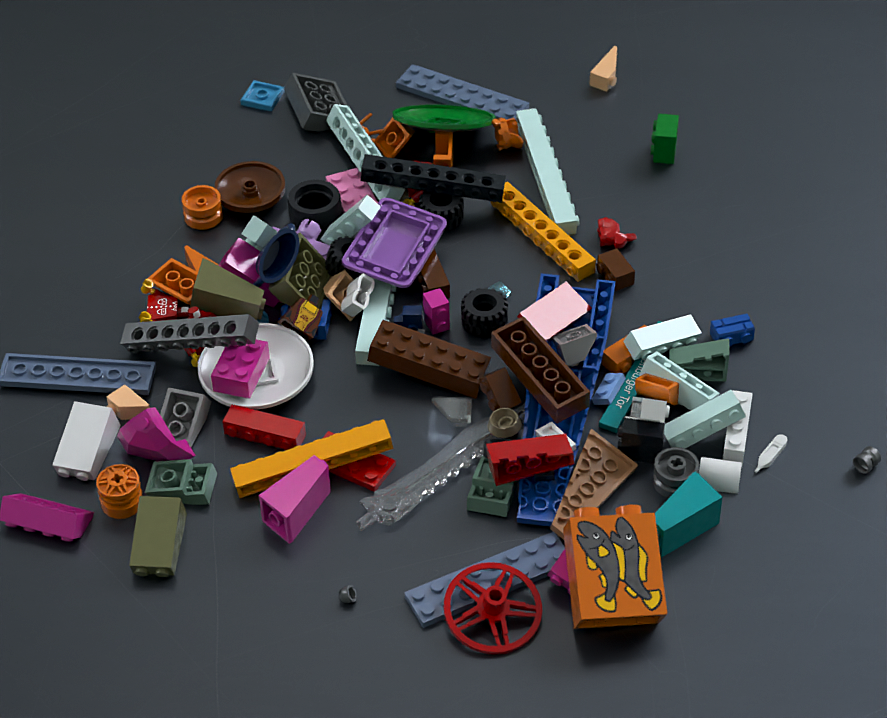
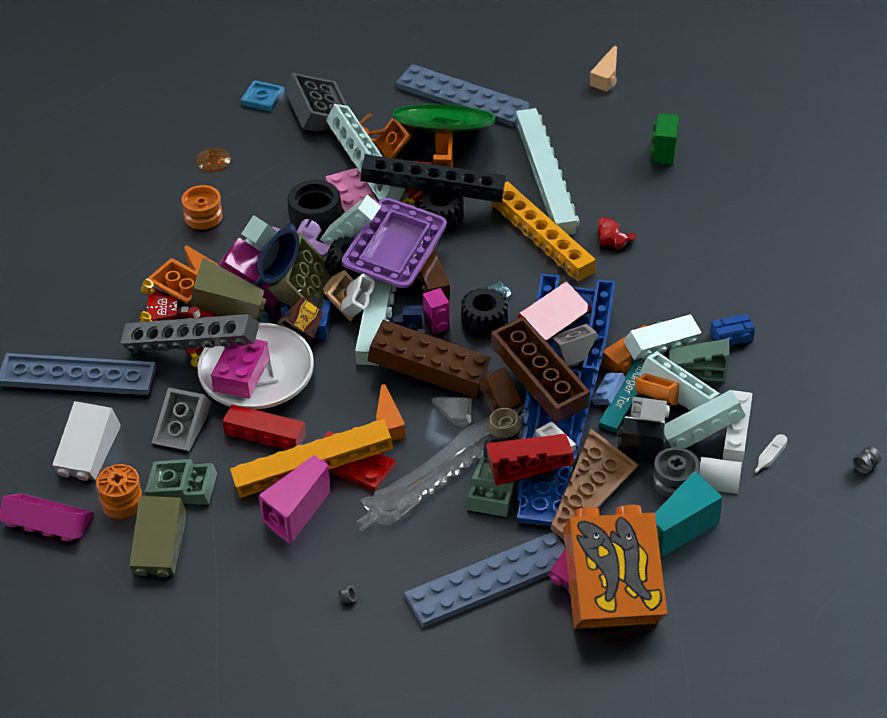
light nougat slope [106,384,150,420] -> none
dark pink brick [117,407,196,461] -> none
reddish brown dish [215,161,286,213] -> none
red wheel [443,562,542,654] -> none
orange hair [492,118,523,151] -> none
reddish brown brick [596,248,635,291] -> none
none -> clear orange dish [196,148,231,172]
none -> orange slope [376,384,406,441]

